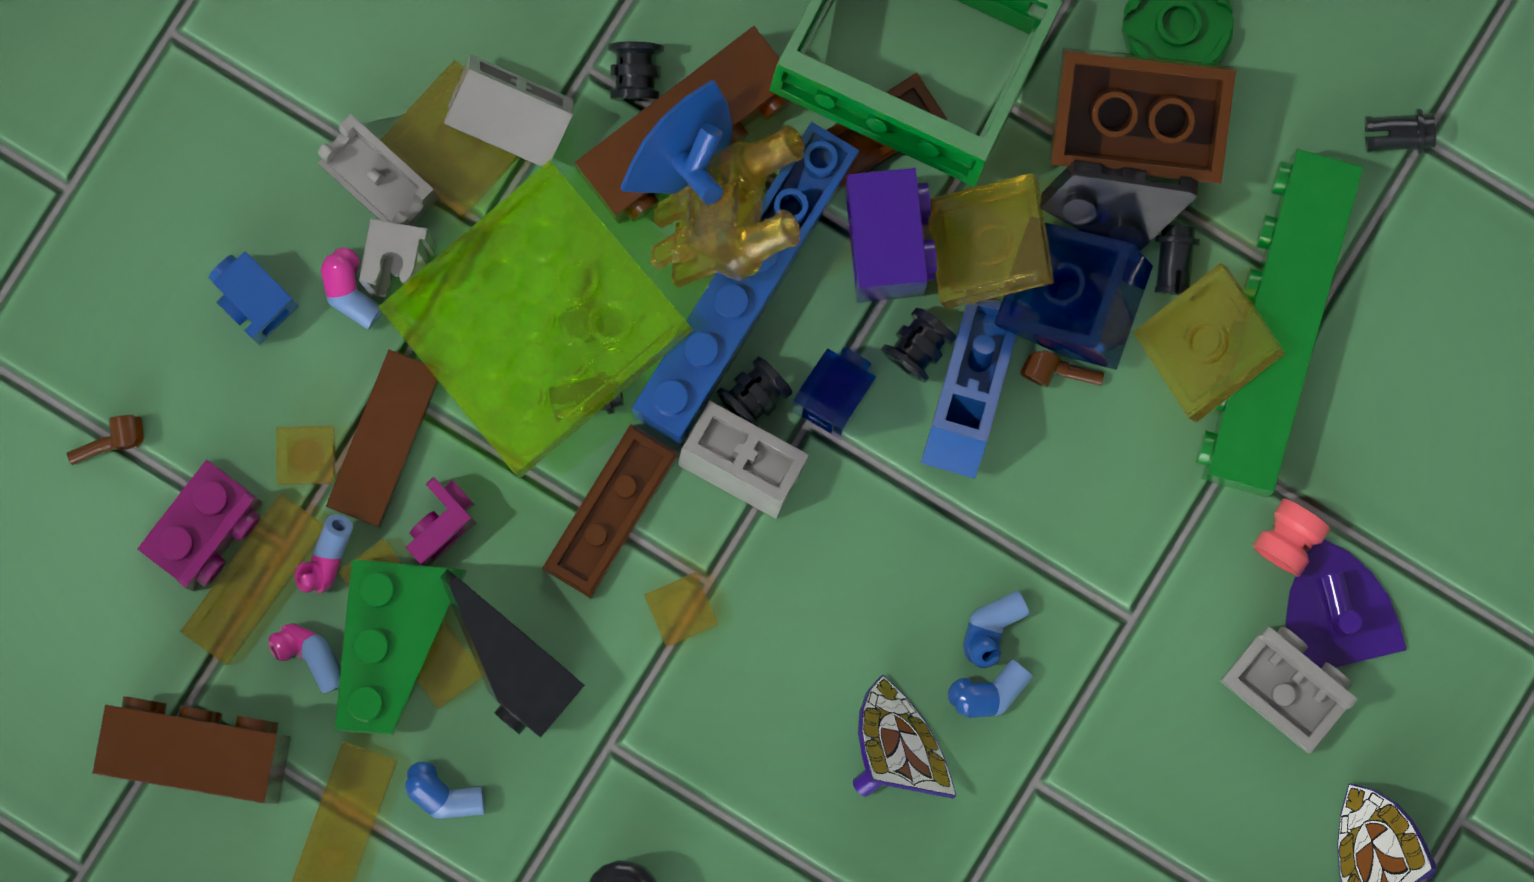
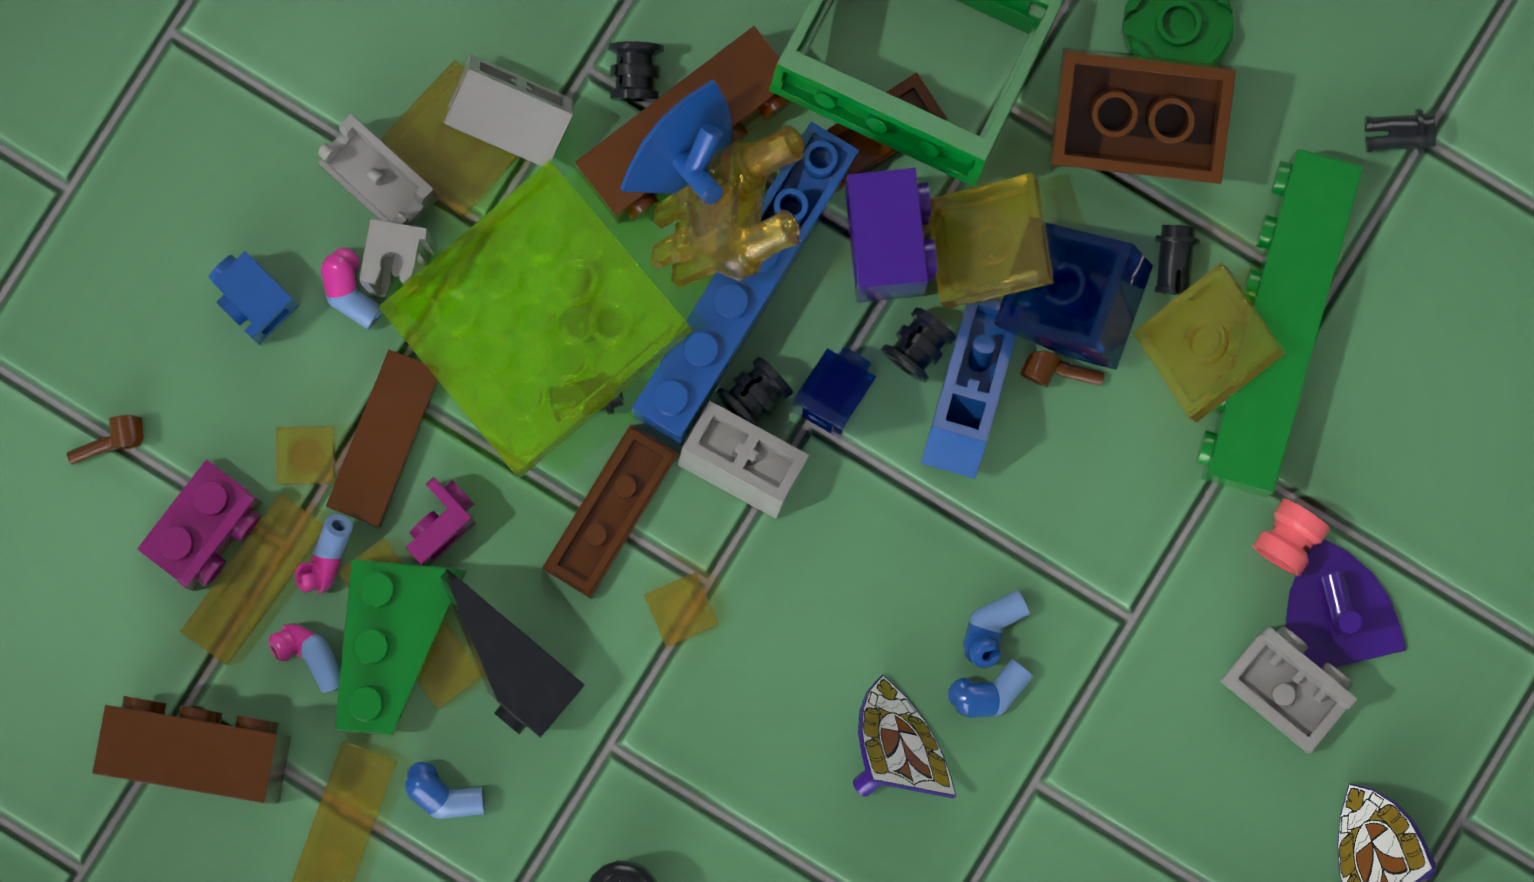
black wing [1040,160,1198,259] -> none

